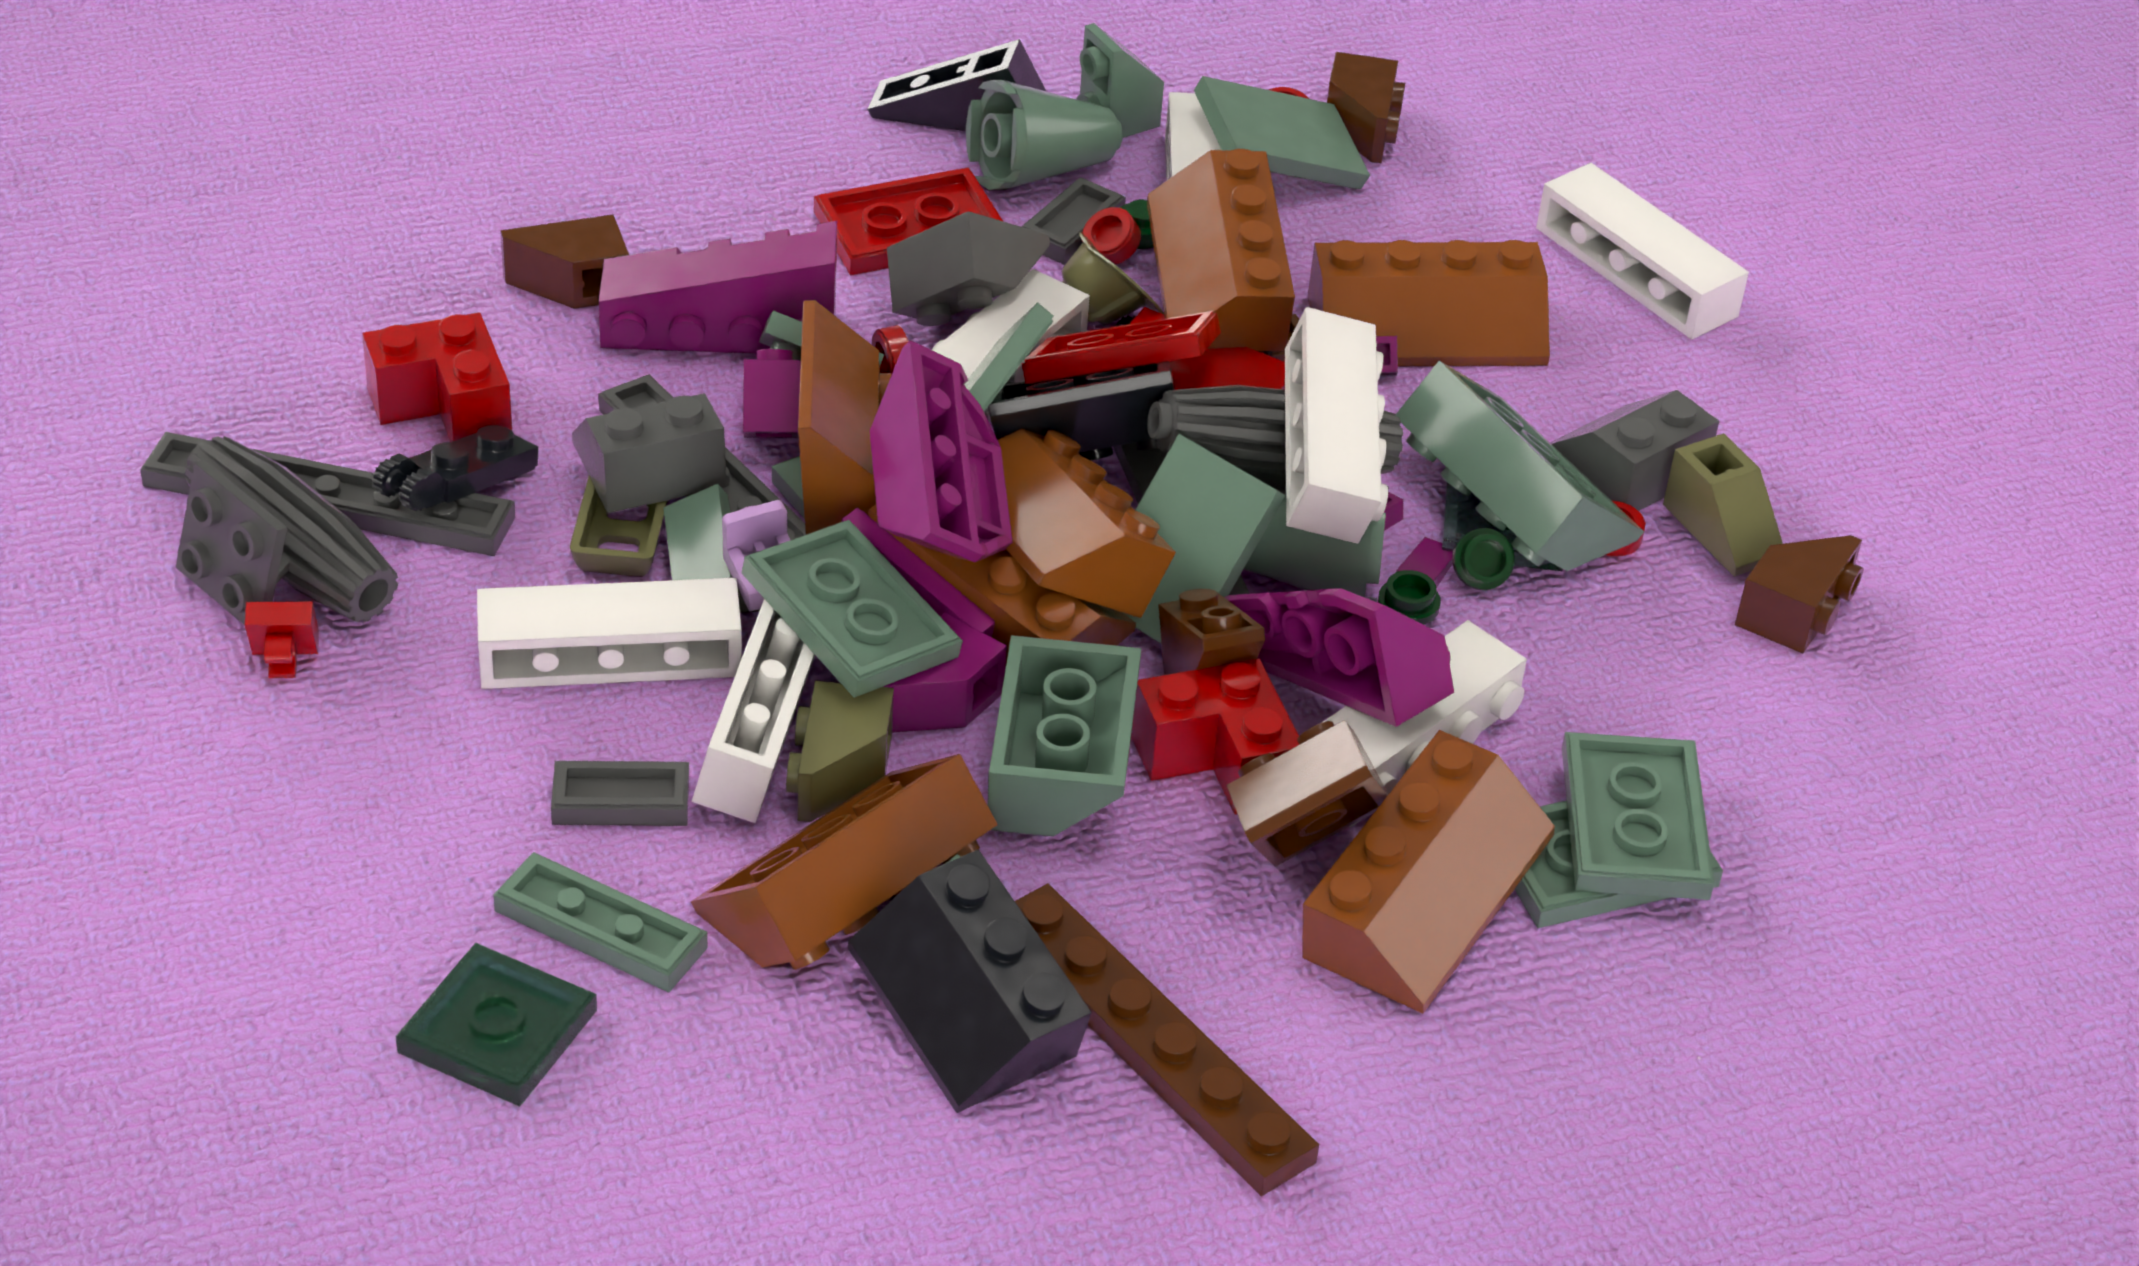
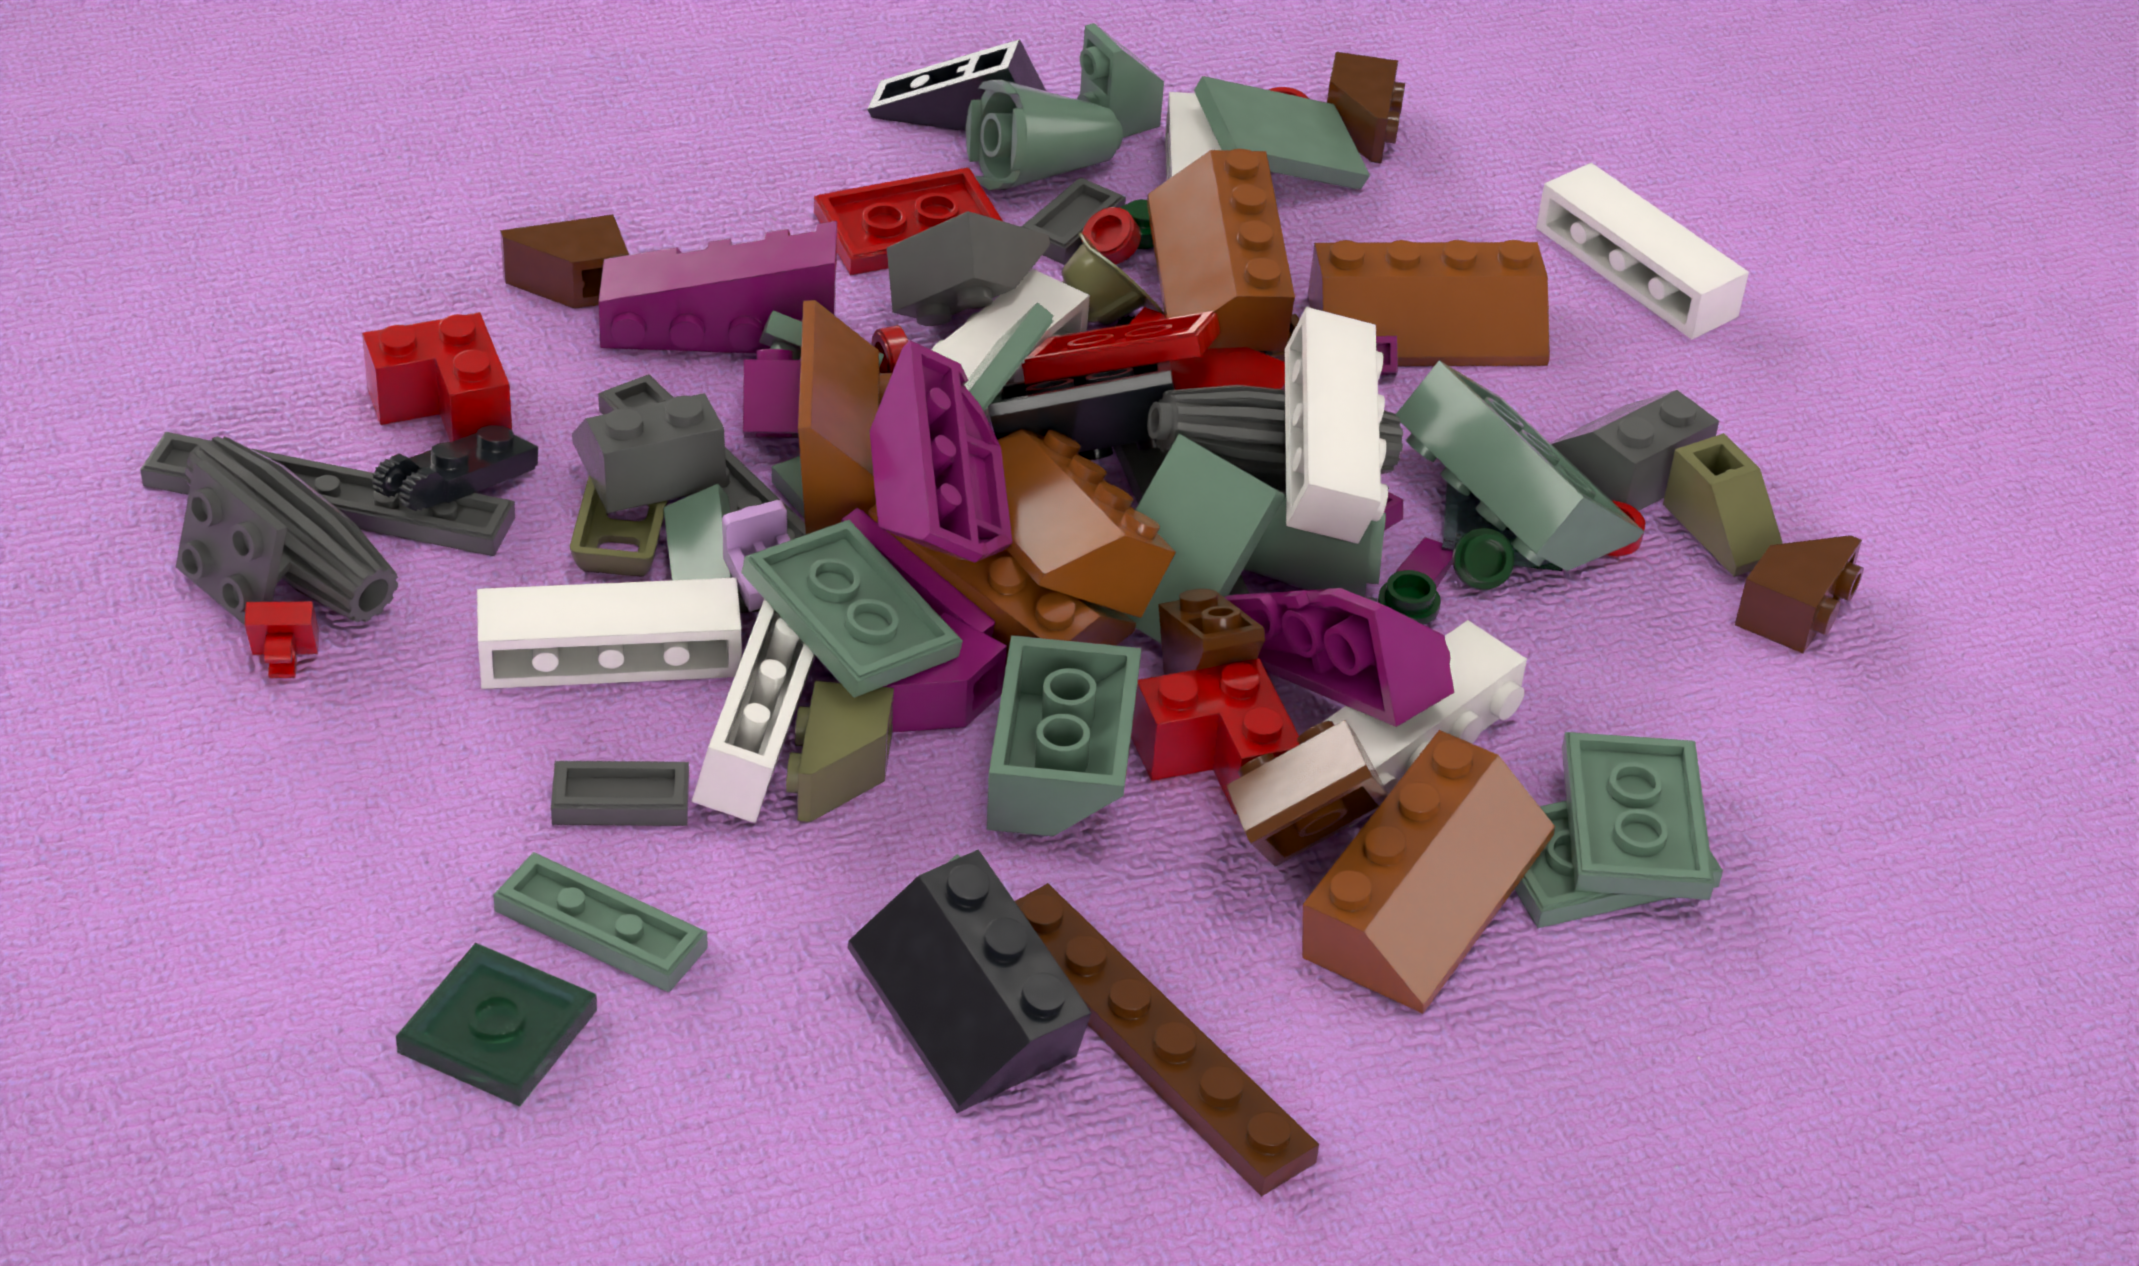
dark orange slope [690,754,998,970] -> none

